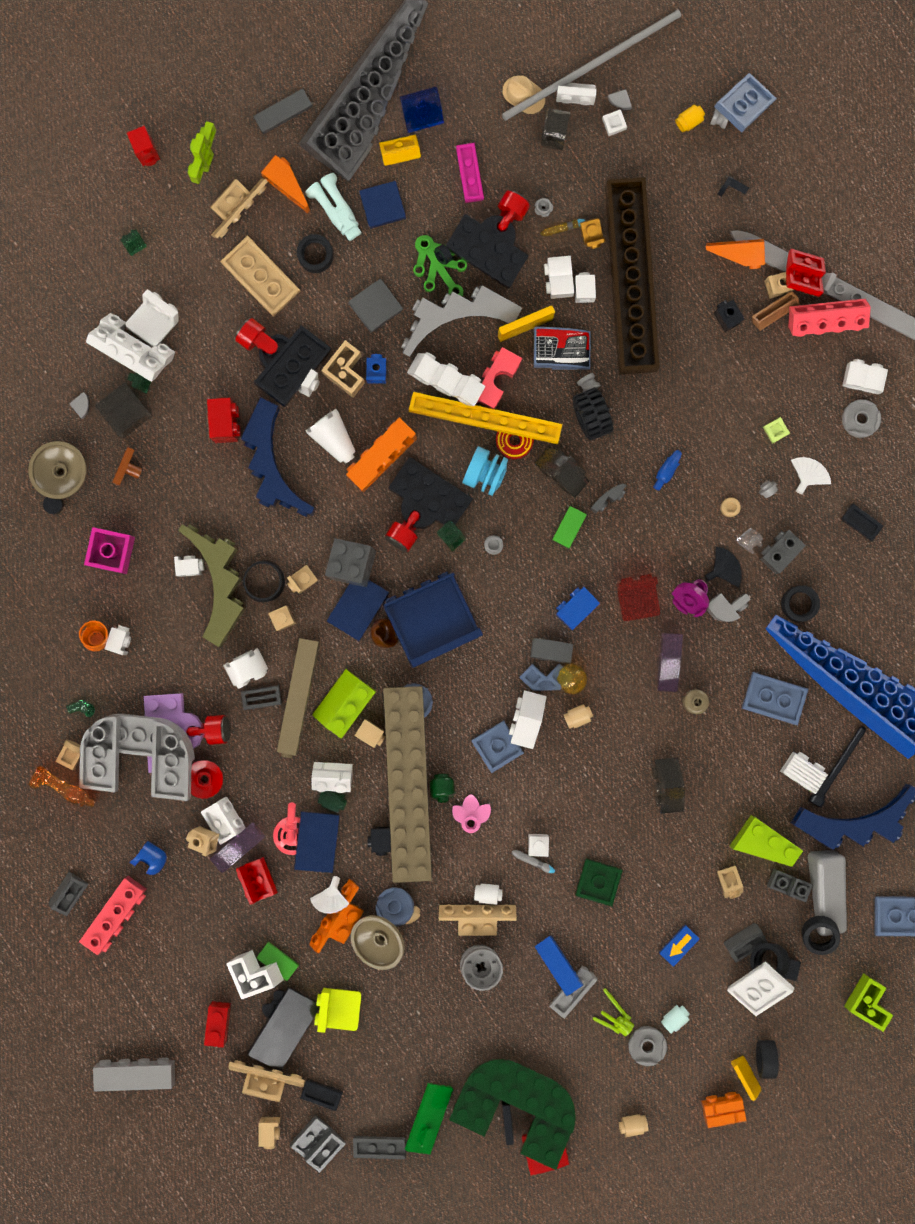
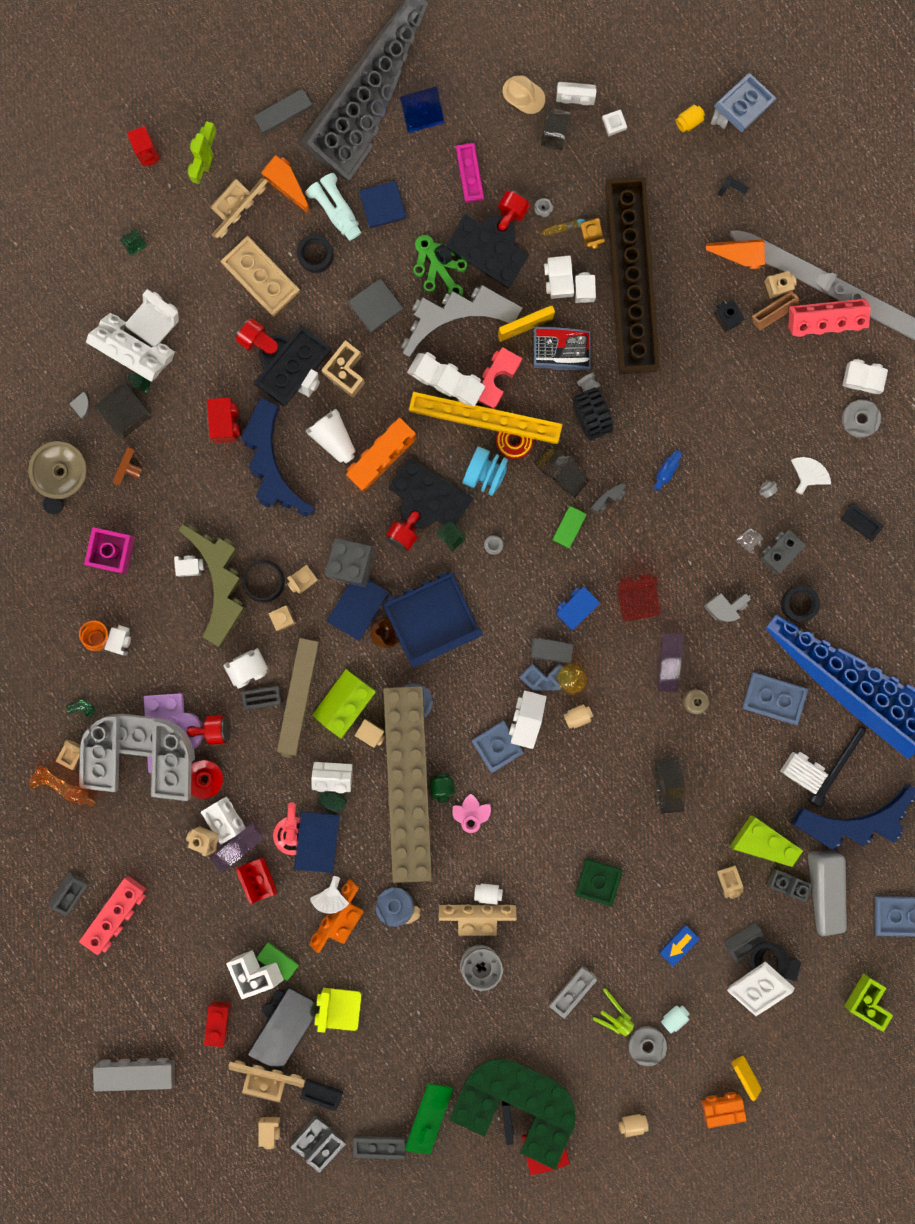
blue helmet [130,841,167,875] -> none
dark tan dish [351,915,405,970] -> none
blue brick [366,354,387,384] -> none
black brick [368,827,391,856] -> none
yellow slope [379,135,421,166] -> none
light grey piece [502,10,681,121] -> none
light grey piece [512,850,555,873] -> none
white brick [528,834,549,857] -> none
blue tile [535,936,583,996] -> none
light grey tile [607,89,632,110] -> none
magenta tile [672,579,710,617] -> none
black hand [704,546,742,588] -> none
tan tile [720,498,741,517] -> none
black tyre [756,1040,779,1079] -> none
yellowish green tile [763,417,790,444] -> none
red slope [786,249,826,297] -> none
black tyre [802,916,840,955] -> none

